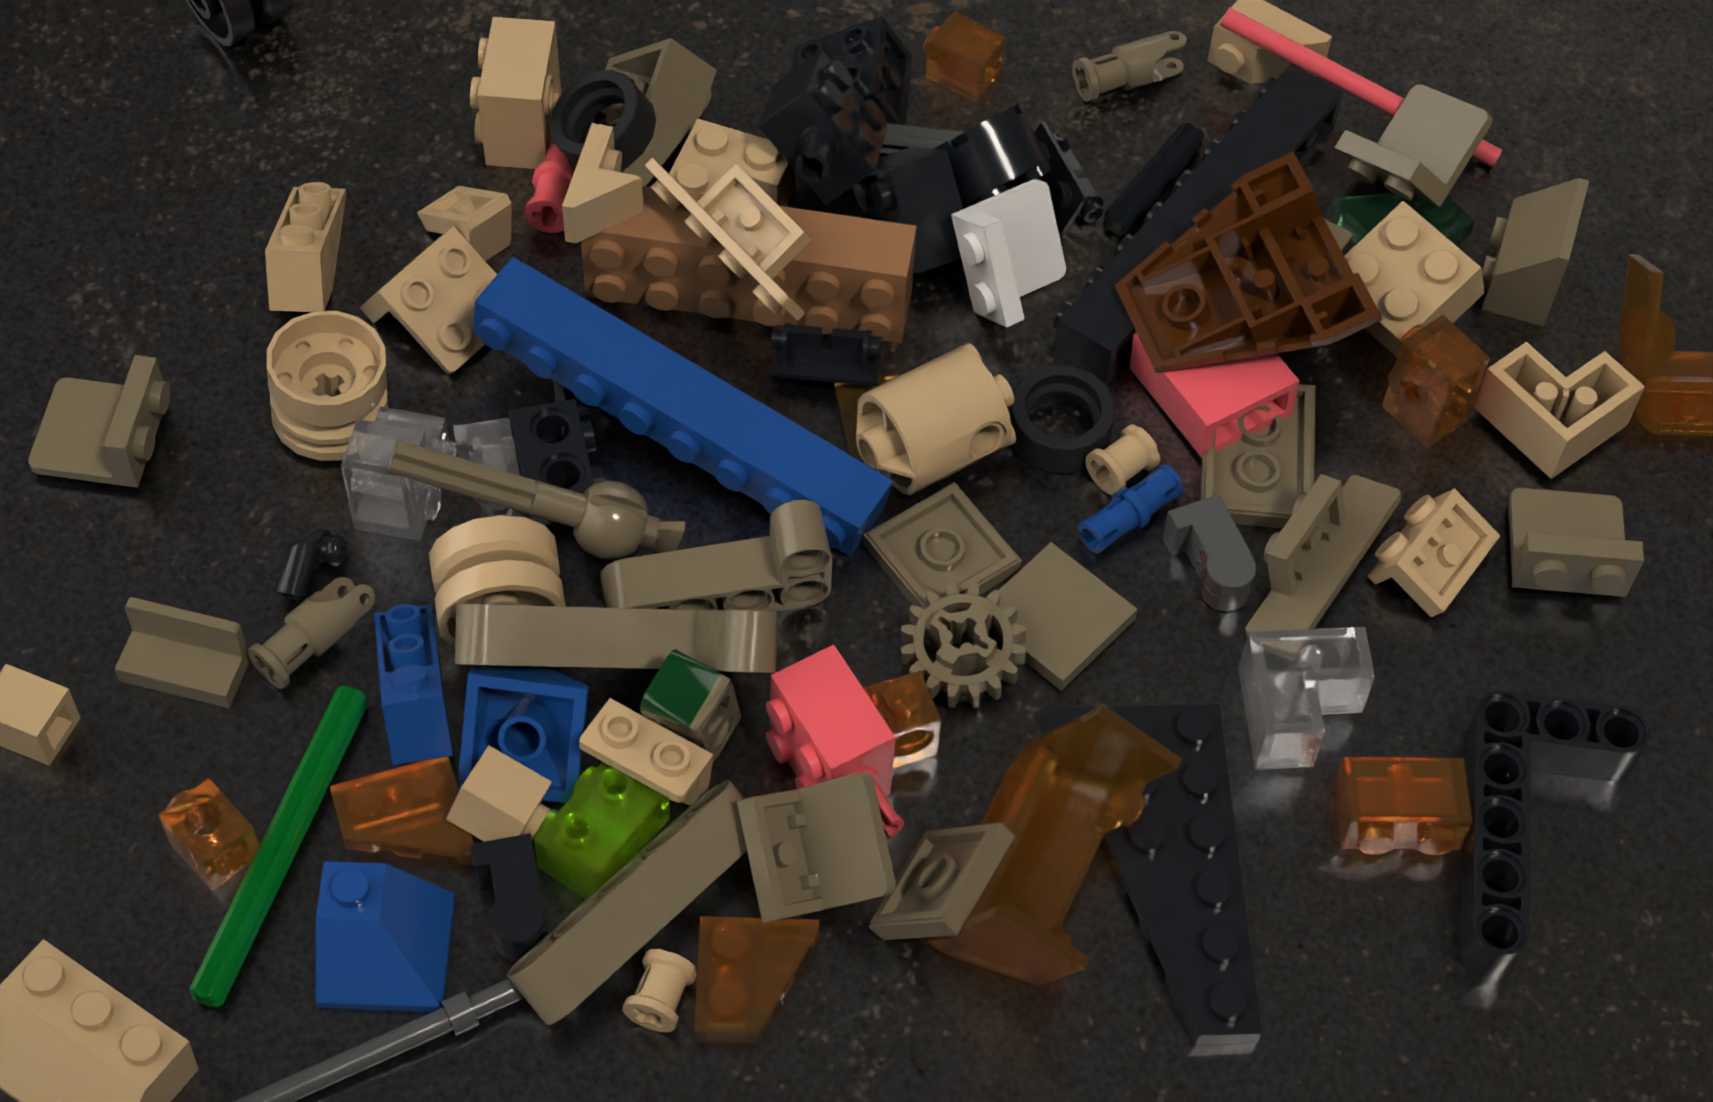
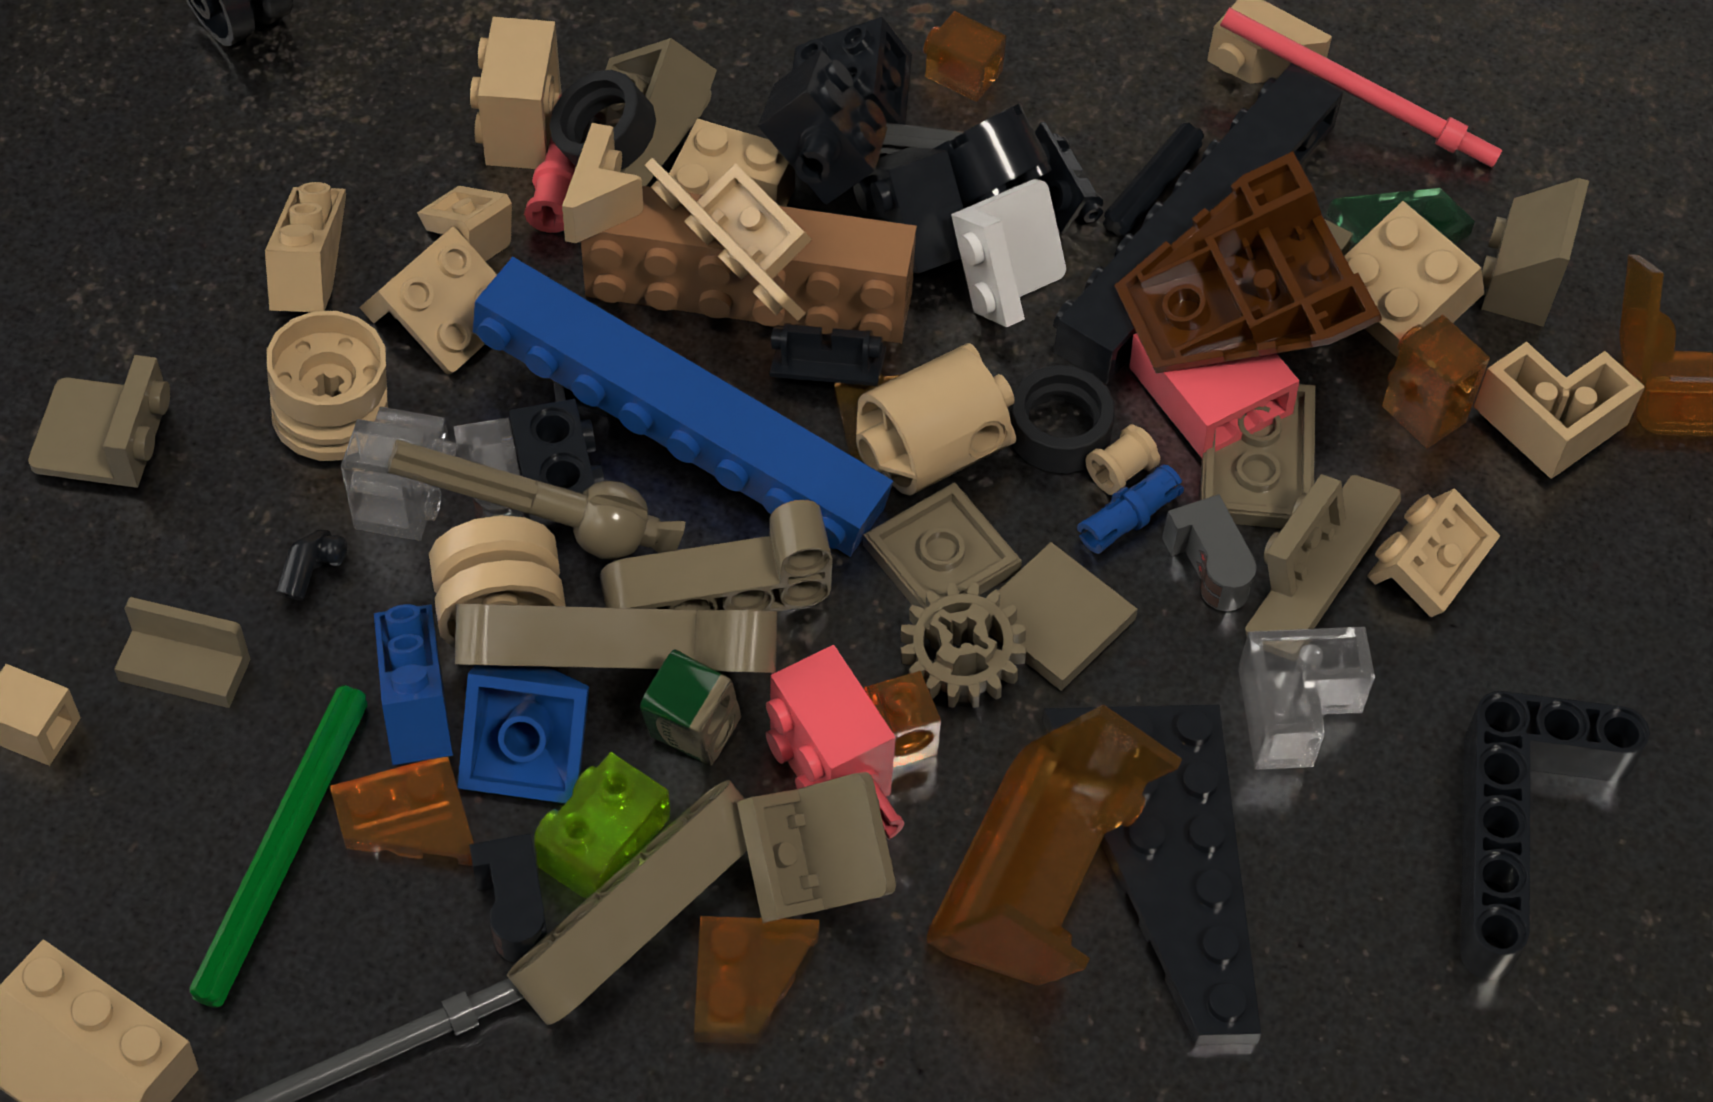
clear orange brick [158,778,259,891] -> none
dark tan piece [248,577,375,689] -> none
blue slope [316,861,456,1012] -> none
tan brick [446,745,552,842] -> none
tan bracket [579,698,713,806] -> none
tan bush [622,949,697,1032] -> none
dark tan tile [869,823,1015,940] -> none
dark tan piece [1072,31,1187,102] -> none
dark tan bracket [1334,84,1493,207] -> none
clear orange brick [1334,757,1473,855] -> none
dark tan bracket [1508,488,1644,597] -> none

